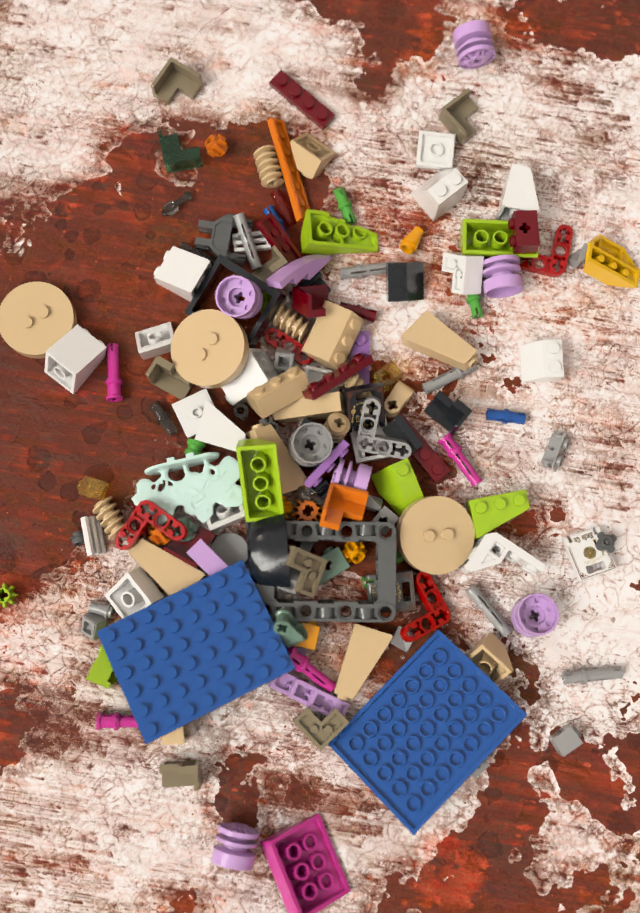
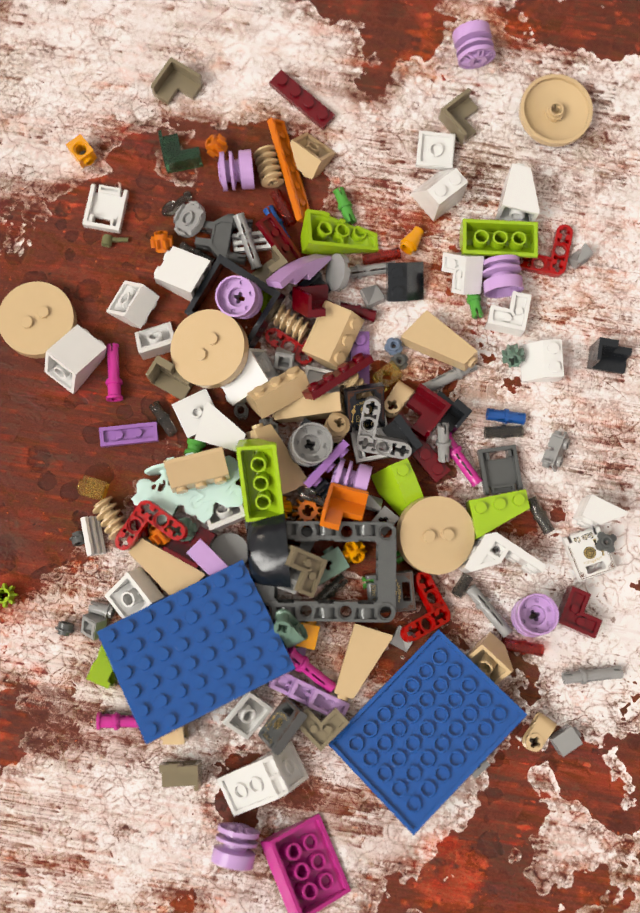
dark red brick [508,210,540,254] -> none
yellow wedge [583,234,640,288] -> none
none -> dark grey plate [55,621,75,636]
none -> light orange brick [66,134,97,169]
none -> white container [82,184,129,234]
none -> medium lavender plate [99,422,159,448]
none -> olive hand [101,234,128,248]
none -> white slope [106,280,159,329]
none -> orange gear [150,230,173,253]
none -> tan slope [163,447,230,494]
none -> light grey tile [173,200,206,238]
none -> white bracket [217,741,309,816]
none -> lavender wheel [218,149,255,191]
none -> white slope [222,691,273,740]
none -> dark grey container [258,696,308,755]
none -> clear smoke pin [312,573,349,600]
none -> light grey tile [326,253,351,292]
none -> light grey slope [360,285,385,309]
none -> clear red pin [362,247,401,265]
none -> sand blue plate [384,337,403,356]
none -> dark grey plate [390,352,408,371]
none -> dark red panel [406,383,451,441]
none -> light grey pin [436,422,451,463]
none -> clear smoke pin [451,573,473,599]
none -> dark grey container [477,445,523,495]
none -> white panel [484,291,532,337]
none -> clear smoke pin [484,424,524,440]
none -> sand green gear [501,344,525,368]
none -> clear red pin [503,637,544,657]
none -> tan dish [519,74,593,147]
none -> tan piece [522,711,557,752]
none -> clear smoke pin [528,496,555,535]
none -> dark red panel [557,586,602,639]
none -> white slope [572,494,628,528]
none -> black panel [587,337,632,374]

